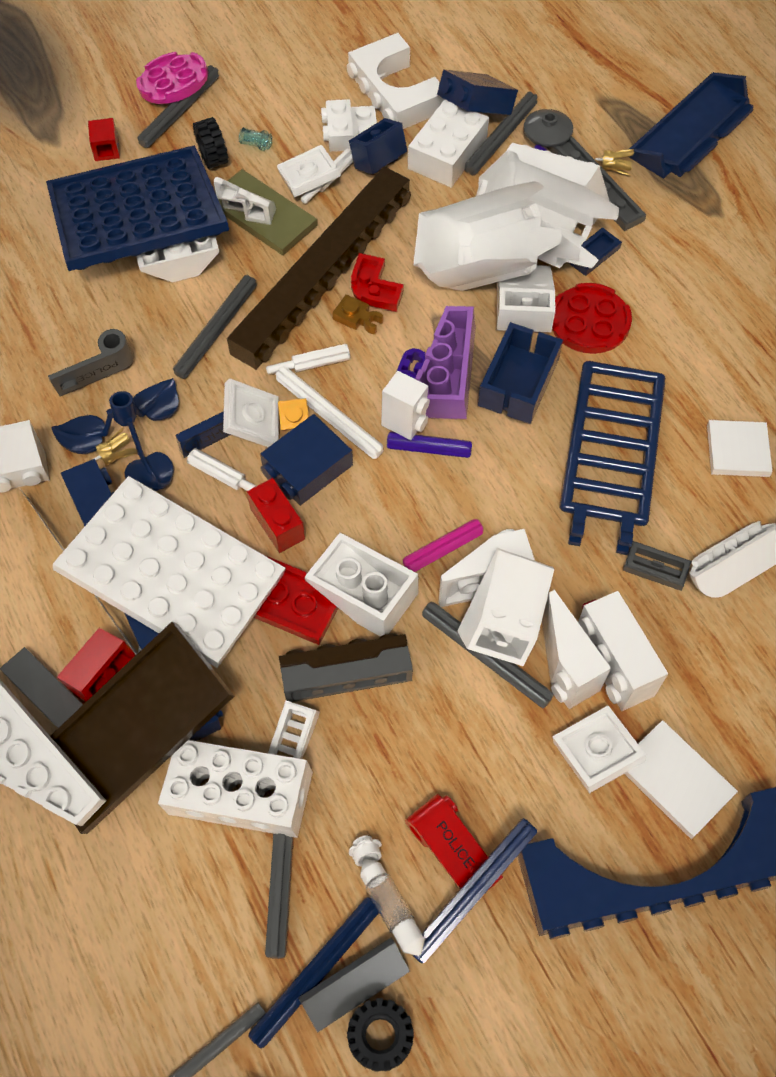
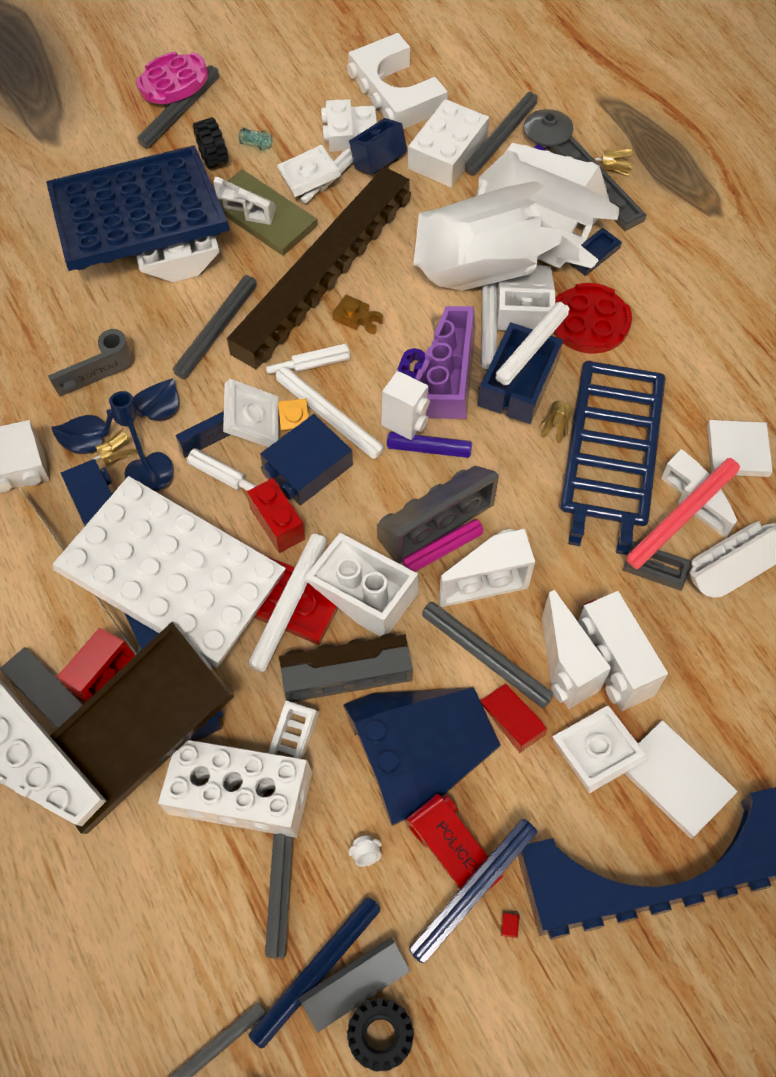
red brick [88,118,120,161] -> none
red plate [351,253,404,312] -> none
piece [360,858,425,956] -> none
dark blue brick [437,69,518,115] -> none
white slope [457,548,554,666] -> none
dark blue slope [628,72,754,179] -> none
none -> white axle [249,533,326,672]
none -> dark blue wedge [343,687,500,826]
none -> dark grey slope [377,465,499,564]
none -> white axle [481,282,497,369]
none -> red slope [481,683,547,753]
none -> white axle [496,302,569,385]
none -> red piece [501,913,520,938]
none -> pearl gold piece [539,401,573,443]
none -> coral axle [626,458,740,569]
none -> white slope [661,449,737,538]

